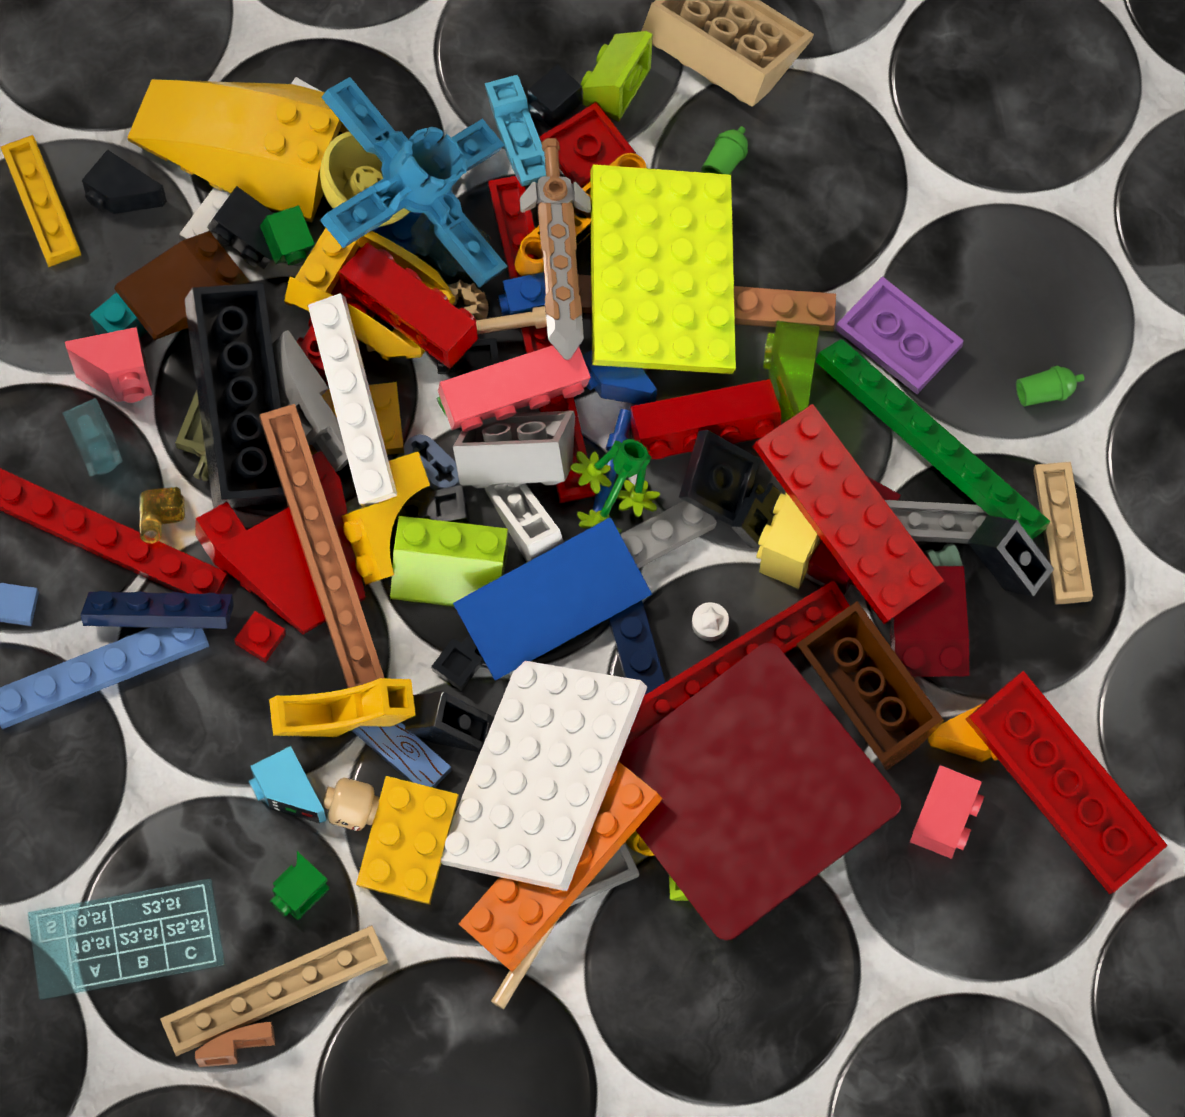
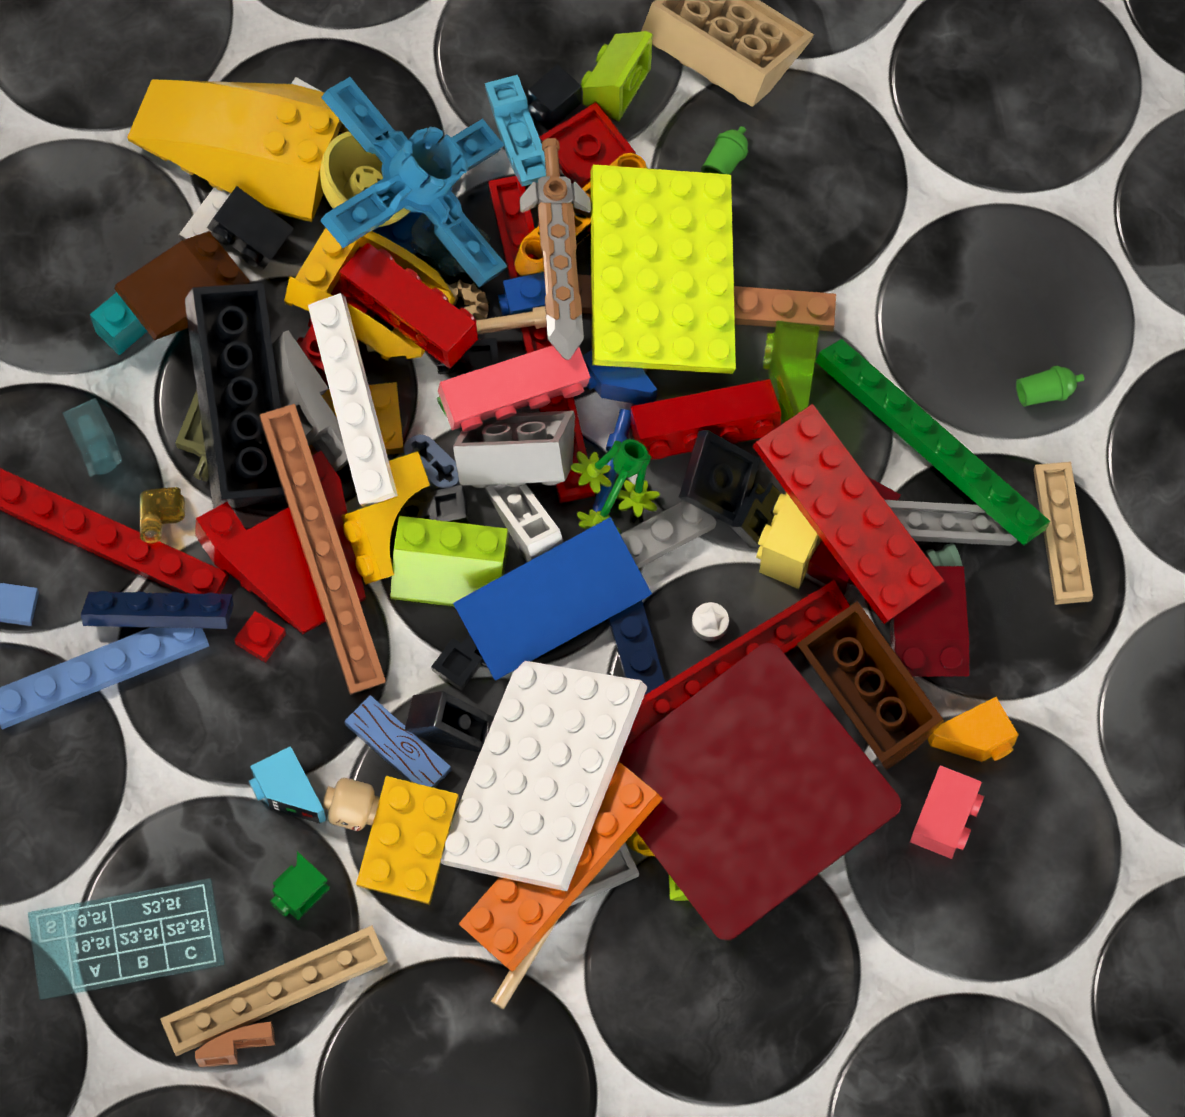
yellow tile [0,135,81,267] -> none
coral slope [65,327,152,403] -> none
black slope [82,150,167,214] -> none
green brick [260,205,315,265] -> none
yellow arch [269,678,416,737] -> none
medium lavender plate [836,276,964,394] -> none
red plate [965,671,1168,894] -> none
black brick [968,515,1054,596] -> none

